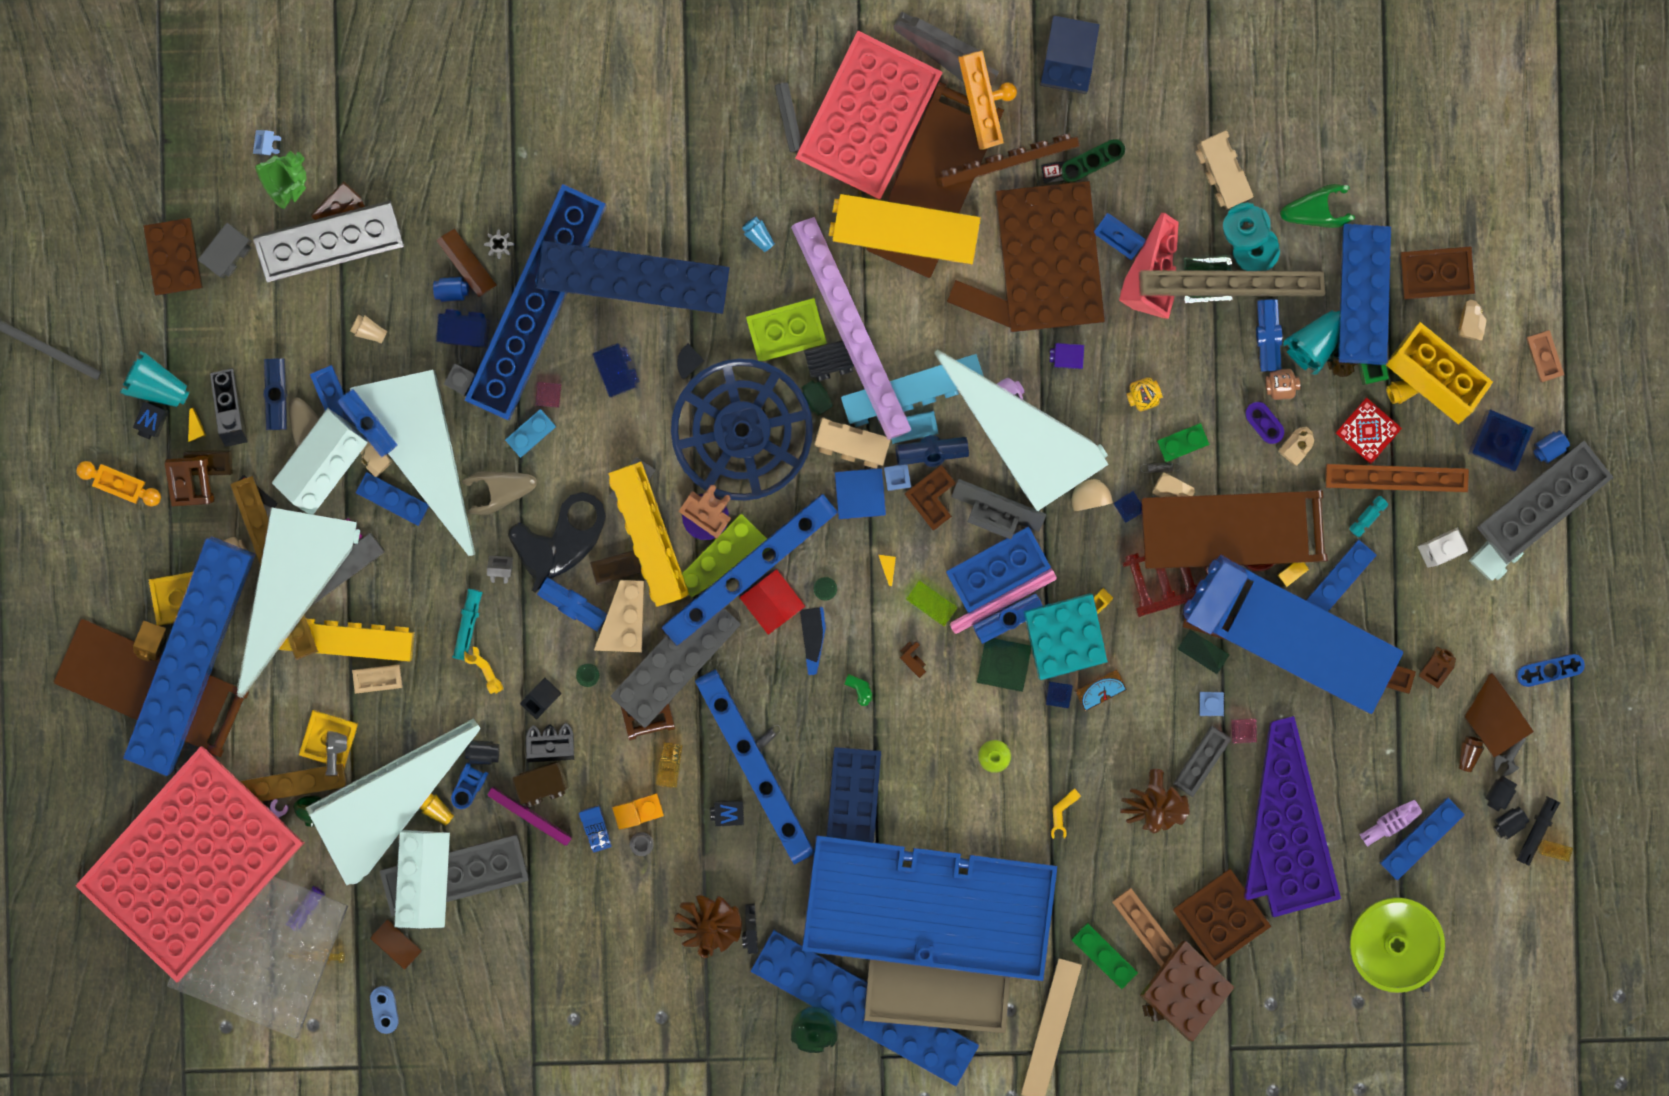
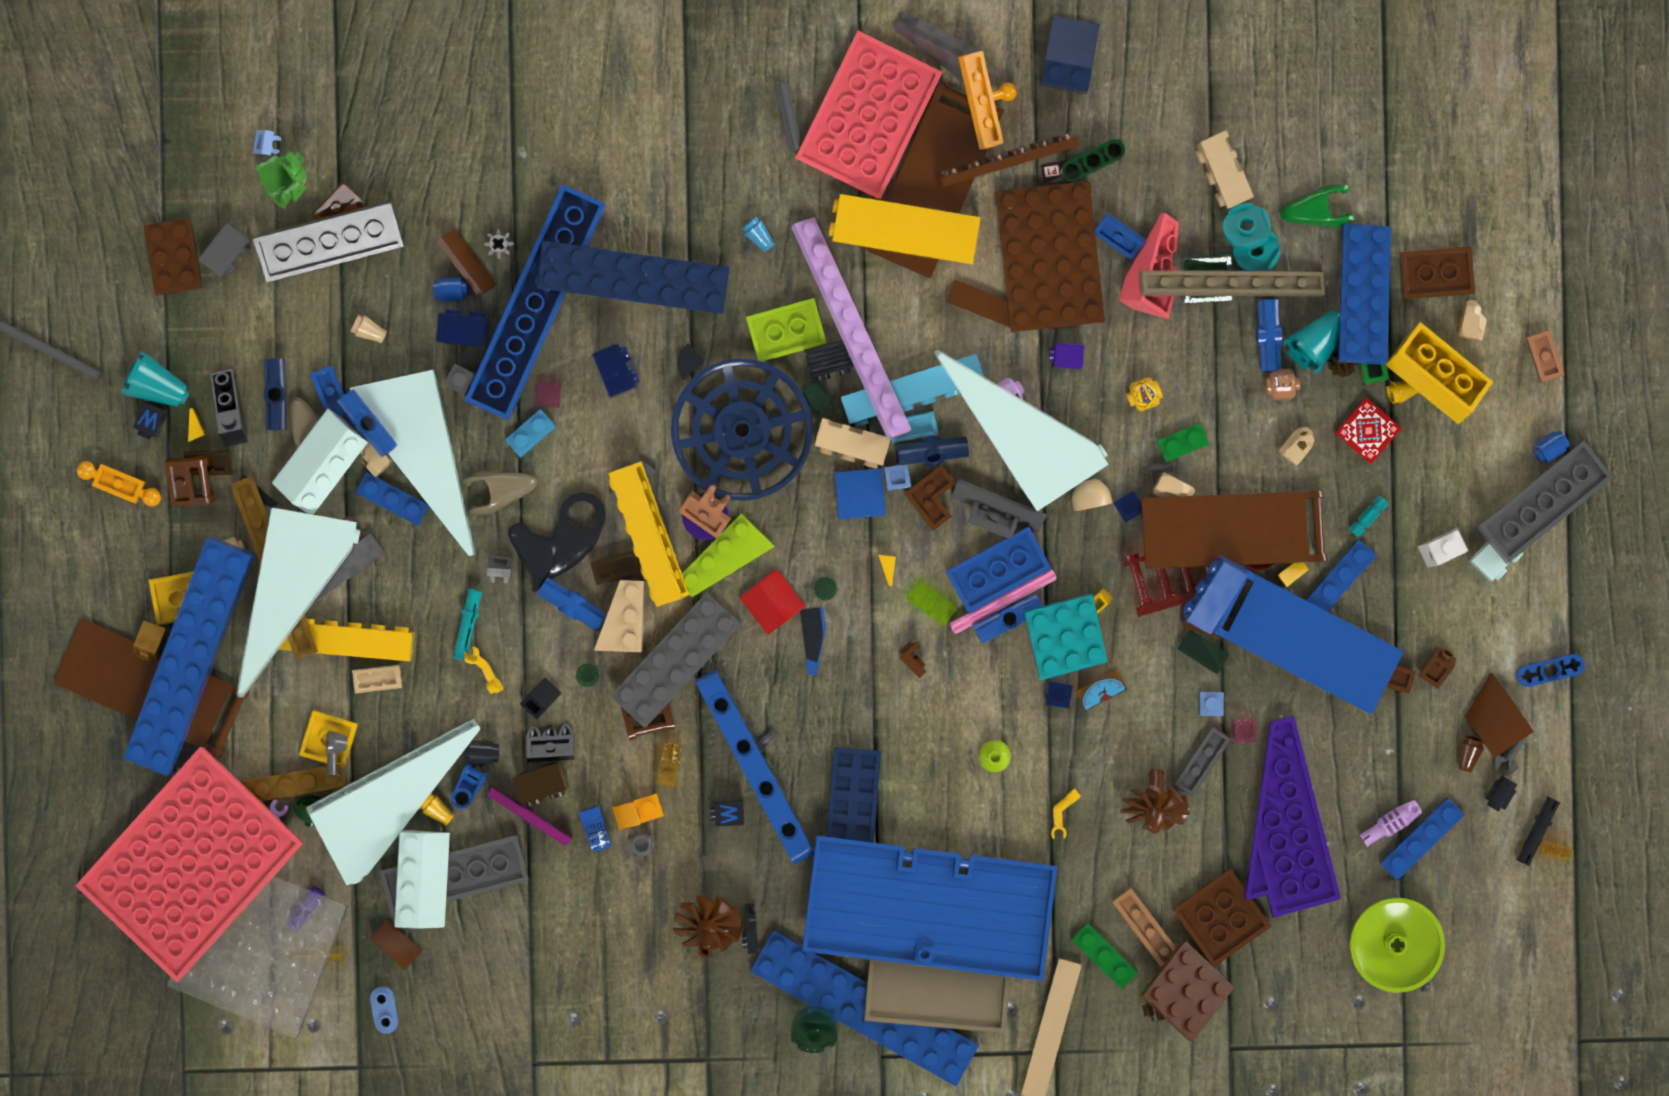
blue beam [661,494,838,646] -> none
green arm [844,674,873,706] -> none
clear green slope [976,638,1031,692] -> none
dark purple plate [1245,402,1284,444] -> none
dark orange plate [1325,464,1469,492] -> none
clear blue brick [1468,409,1534,472] -> none
black brick [1493,806,1529,840] -> none

